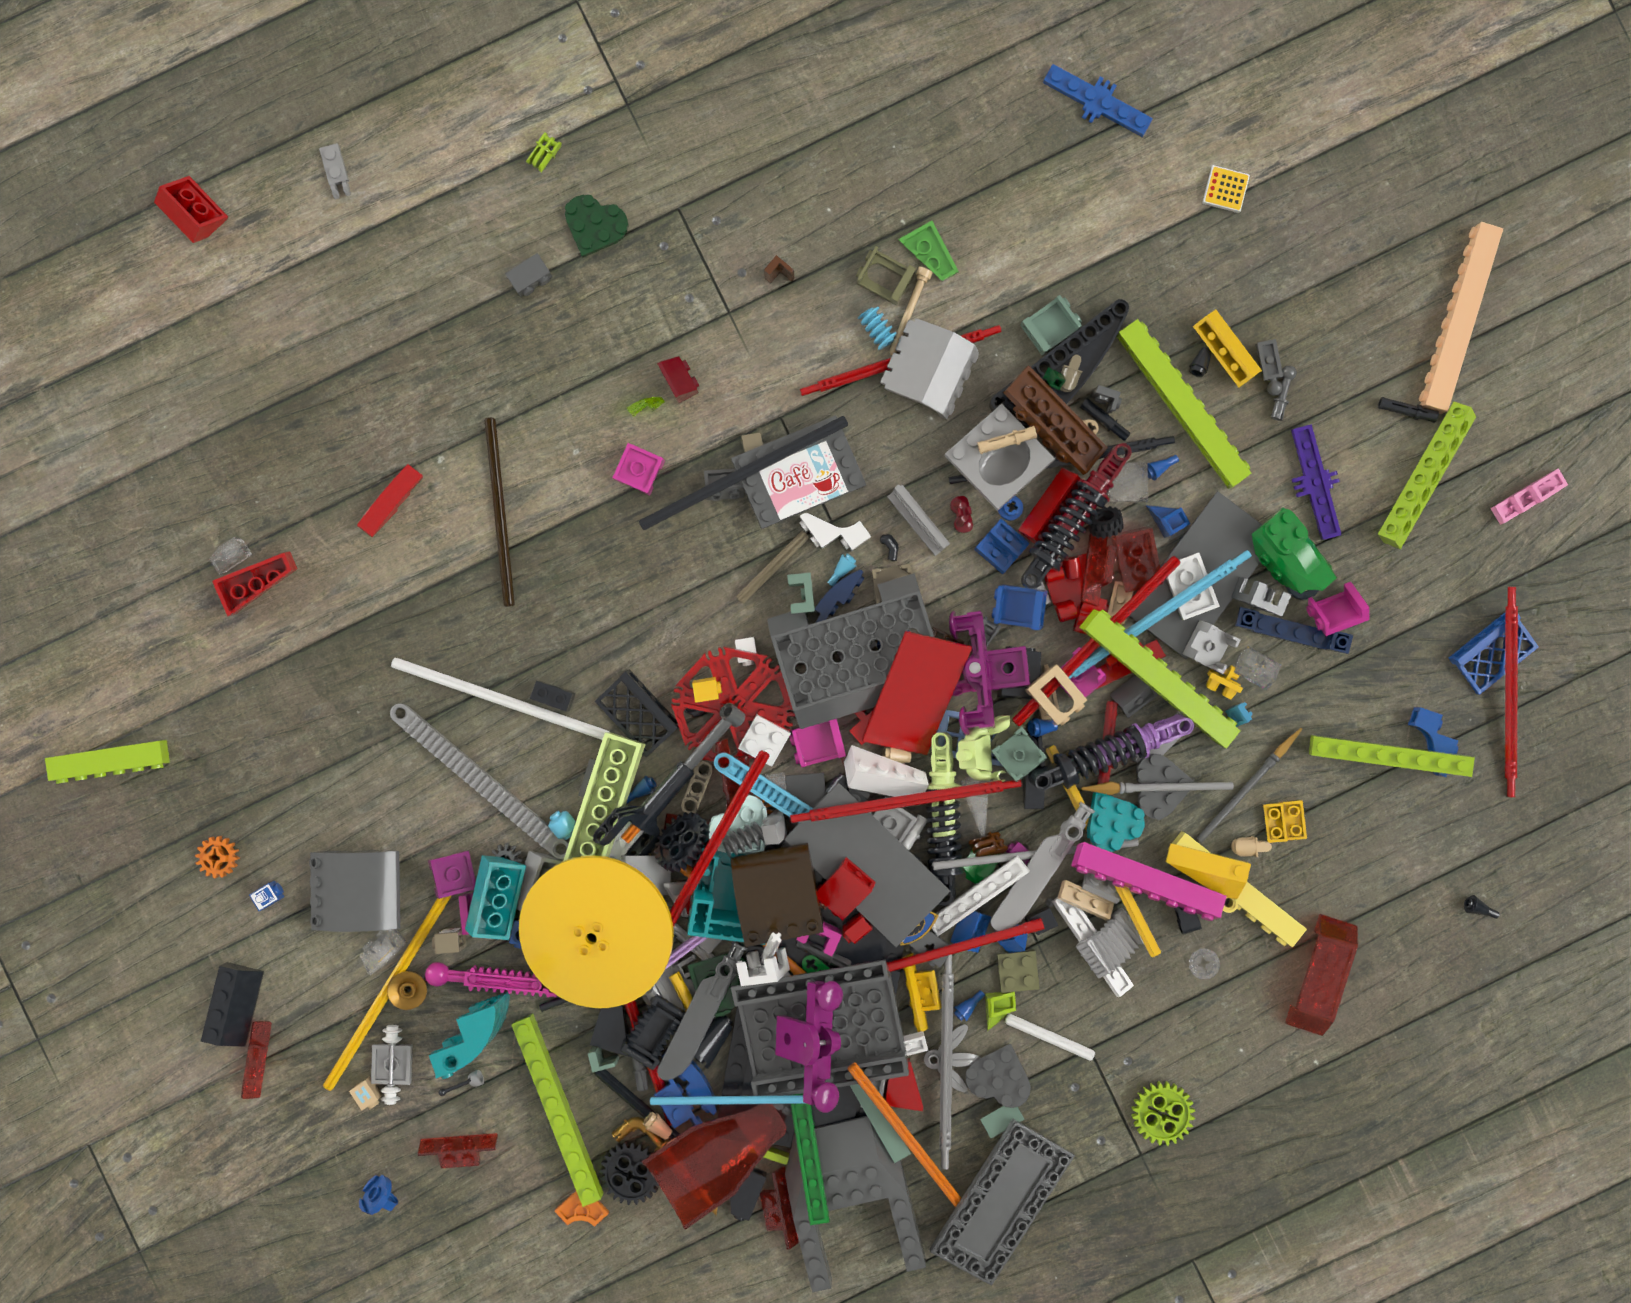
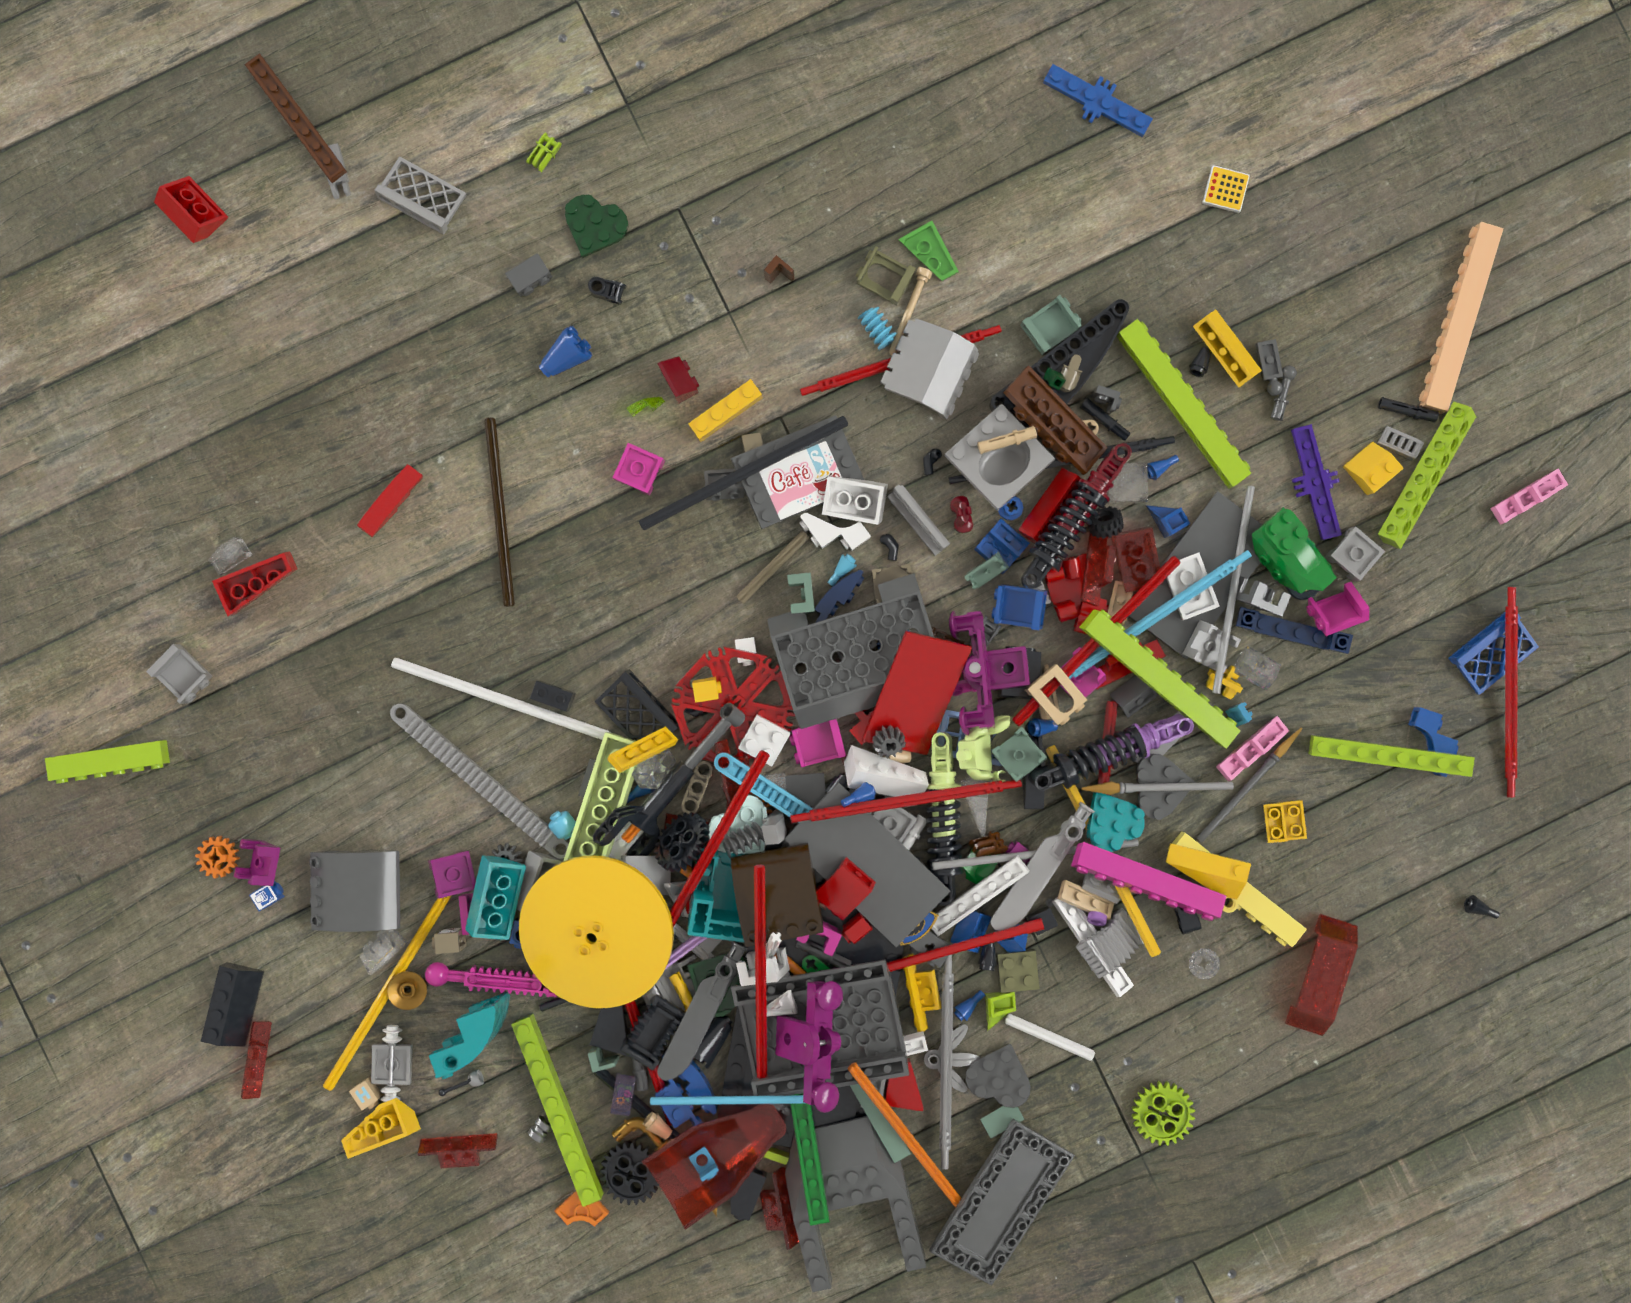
blue tile [359,1175,399,1215] -> none
tan arm [1231,836,1272,857] -> none
none -> light grey panel [146,644,213,704]
none -> magenta panel [234,839,281,886]
none -> reddish brown tile [244,53,347,183]
none -> yellow wedge [341,1098,421,1159]
none -> light grey fence [374,156,466,235]
none -> flat silver wheel [528,1115,552,1143]
none -> blue cone [539,326,592,377]
none -> black piece [588,277,627,305]
none -> yellow plate [607,726,678,773]
none -> clear purple tile [610,1073,636,1116]
none -> clear brick [632,748,676,789]
none -> yellow brick [688,379,763,442]
none -> dark azure bracket [689,1146,719,1182]
none -> red axle [754,865,767,1079]
none -> white tile [767,990,797,1017]
none -> white slope [822,476,888,525]
none -> blue cone [841,782,876,807]
none -> dark grey gear [872,725,906,759]
none -> black arm [923,448,942,475]
none -> sand green hinge [964,552,1009,589]
none -> black cone [978,943,997,971]
none -> medium lavender tile [1087,911,1107,926]
none -> light grey piece [1212,486,1255,694]
none -> bright pink slope [1216,716,1289,782]
none -> light grey panel [1325,526,1385,582]
none -> yellow slope [1342,442,1404,495]
none -> light grey slope [1377,426,1424,461]

